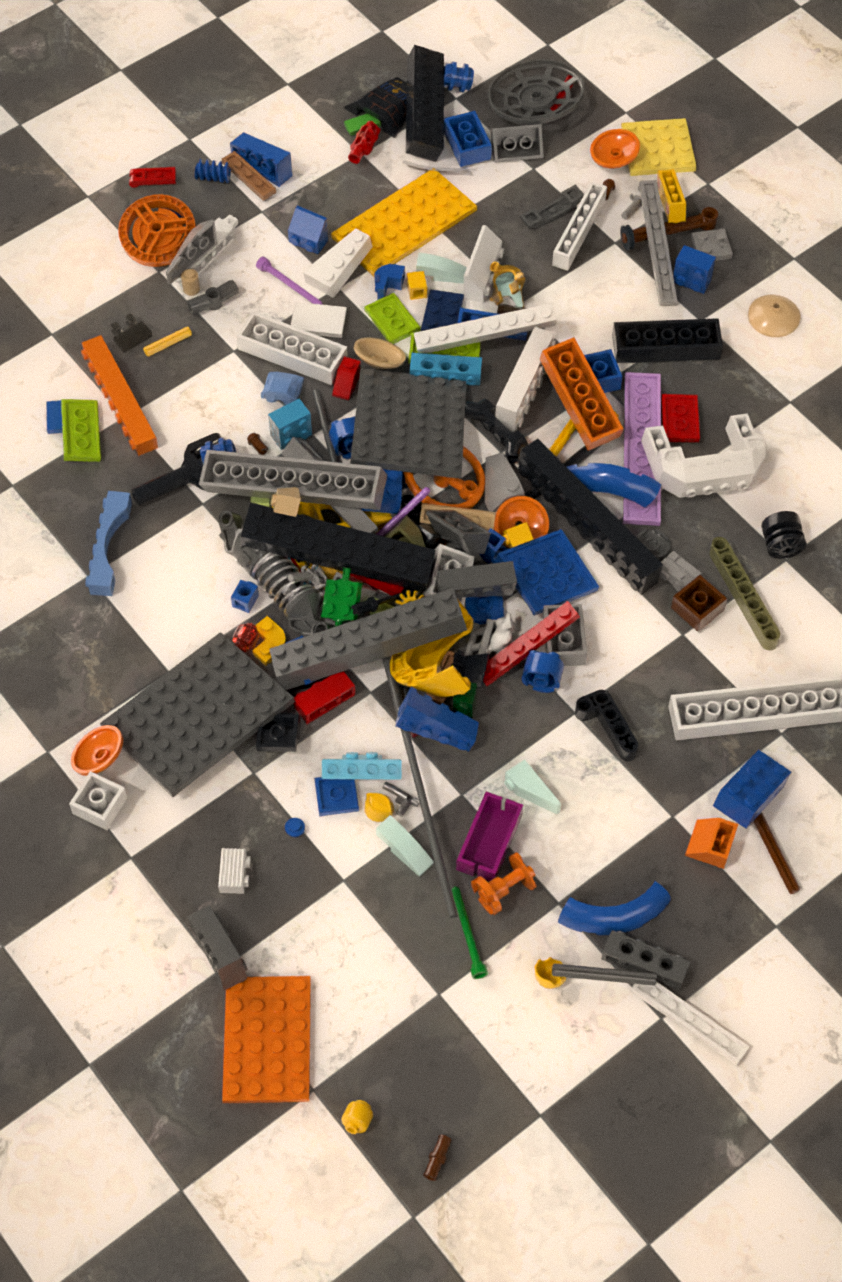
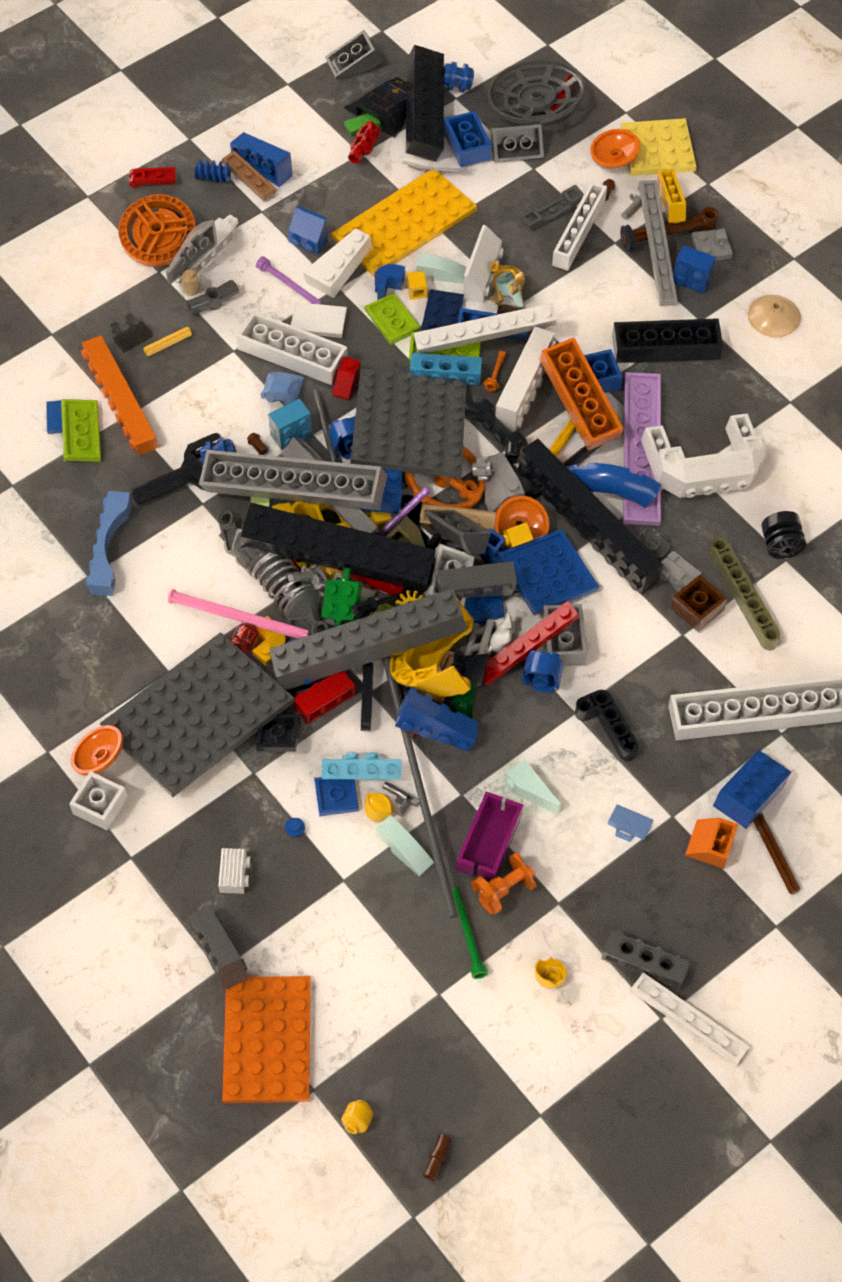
blue brick [231,580,259,613] -> none
tan slope [270,487,301,517] -> none
tan dish [354,338,406,369] -> none
dark grey axle [552,964,657,986] -> none
blue brick [558,881,671,935] -> none
red plate [661,394,700,443] -> none
none -> bright pink axle [168,589,310,639]
none -> dark grey slope [325,30,383,79]
none -> black beam [361,663,374,731]
none -> light grey gear [472,457,493,481]
none -> orange piece [483,350,506,392]
none -> medium blue piece [608,804,653,842]

